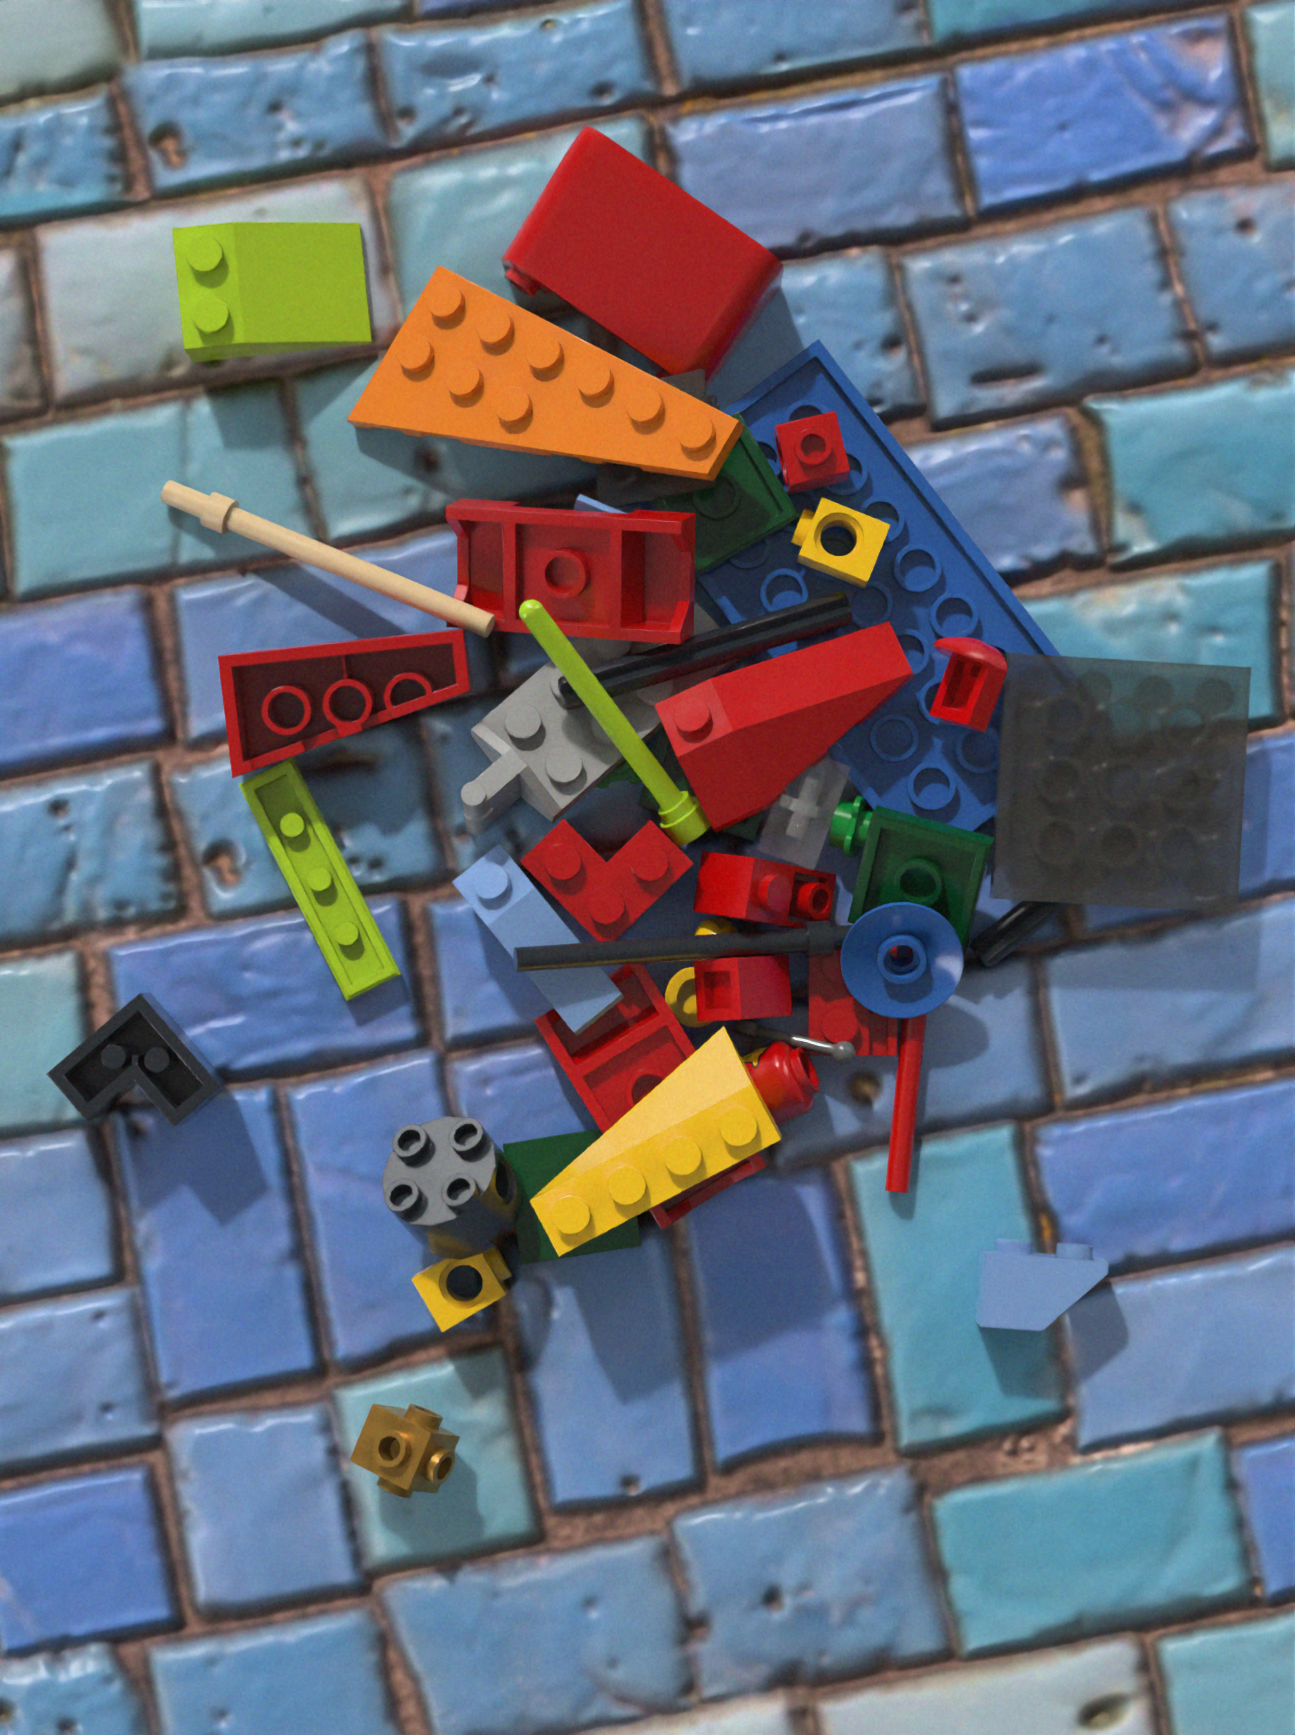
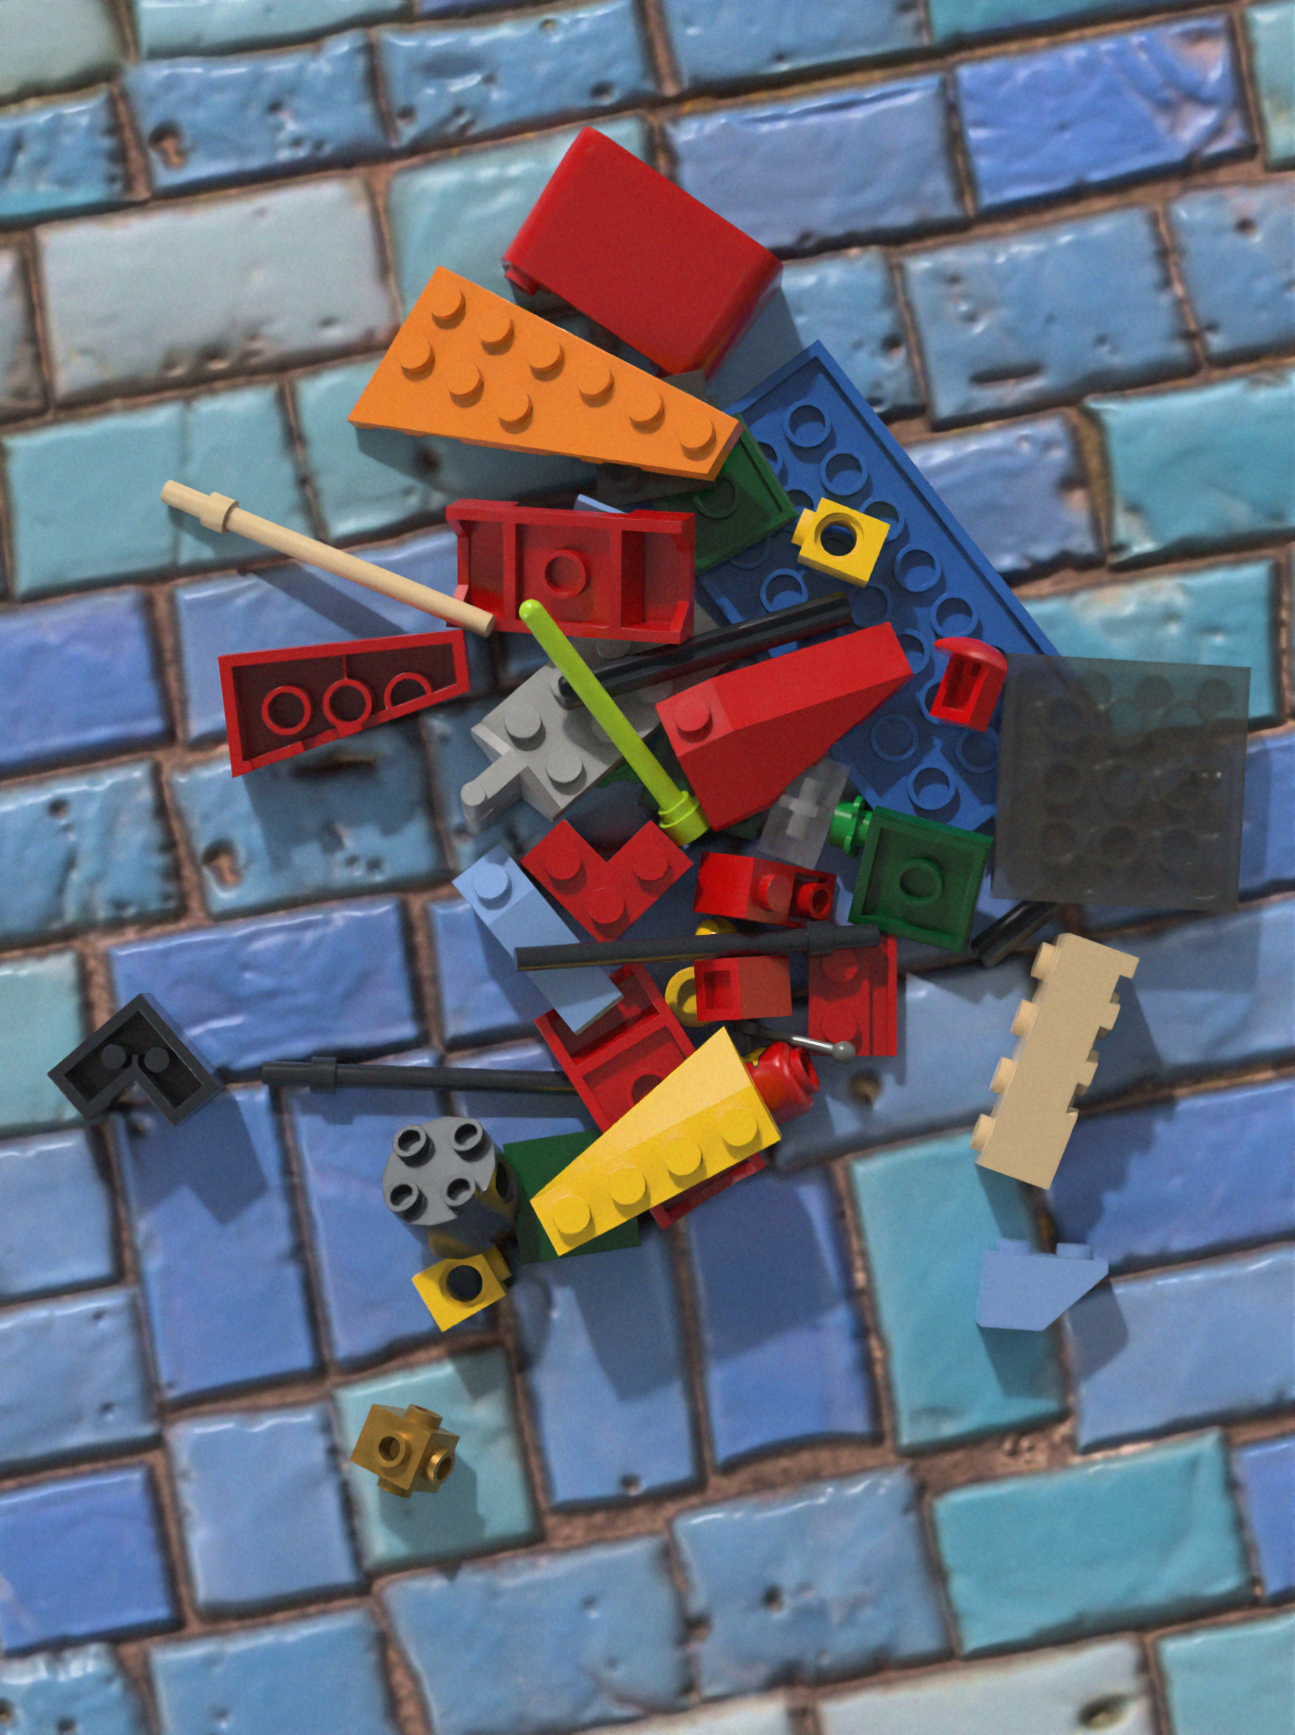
lime slope [172,222,372,362] -> none
lime tile [239,758,402,1001] -> none
red brick [773,411,850,495] -> none
blue dish [840,902,964,1018] -> none
red bar [885,949,927,1193] -> none
none -> black bar [262,1056,579,1096]
none -> tan wedge [969,933,1140,1190]

